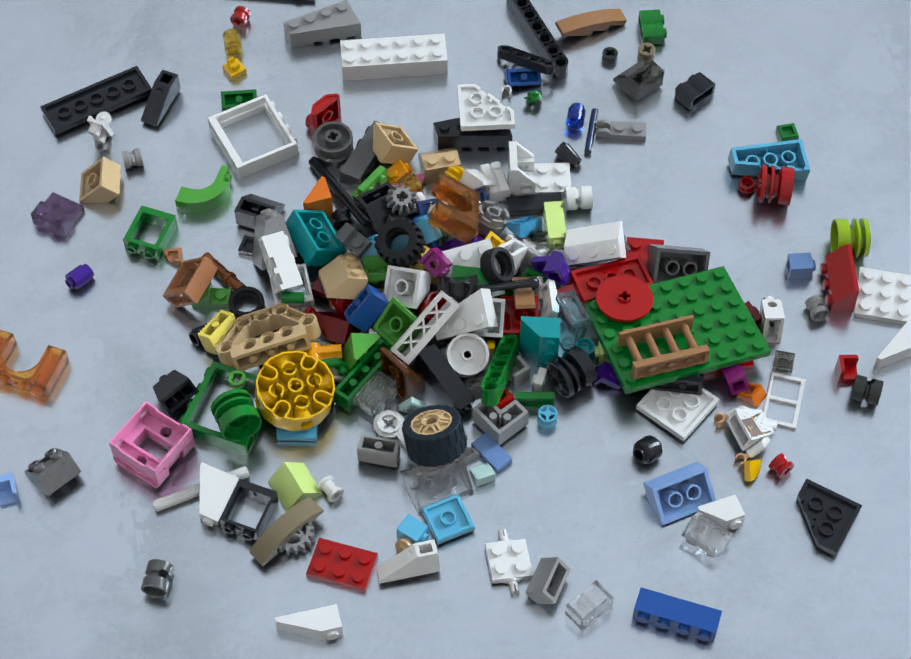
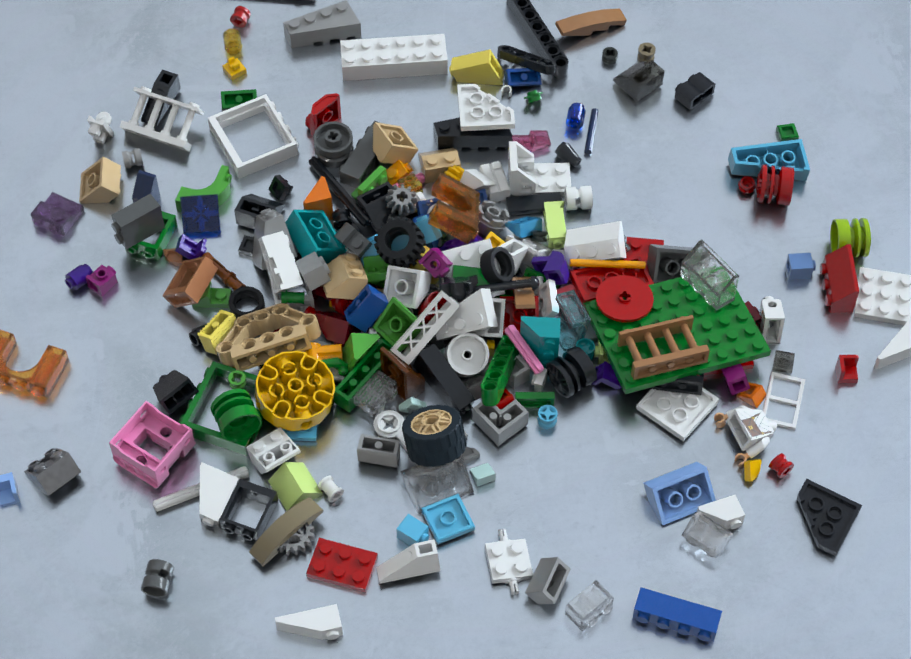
black plate [40,66,152,135] -> none
tan plate [395,538,414,553] -> none
medium blue tile [471,432,512,473] -> none
light grey hinge [596,119,646,141] -> none
black head [633,435,663,465] -> none
green brick [638,9,667,44] -> none
light grey wheel [805,295,830,321] -> none
pearl dark grey wheel [850,374,884,406] -> none
none -> magenta brick [86,264,118,297]
none -> dark grey brick [111,194,165,250]
none -> white fence [119,86,204,152]
none -> dark blue slope [132,170,160,203]
none -> dark purple bracket [175,234,207,259]
none -> clear blue tile [180,194,221,234]
none -> white slope [246,427,301,474]
none -> black tile [268,175,293,201]
none -> light grey brick [295,252,331,291]
none -> light yellow slope [449,49,504,86]
none -> bright pink axle [505,325,544,374]
none -> clear pink slope [512,130,551,152]
none -> light orange bar [569,259,646,269]
none -> clear slope [680,239,739,310]

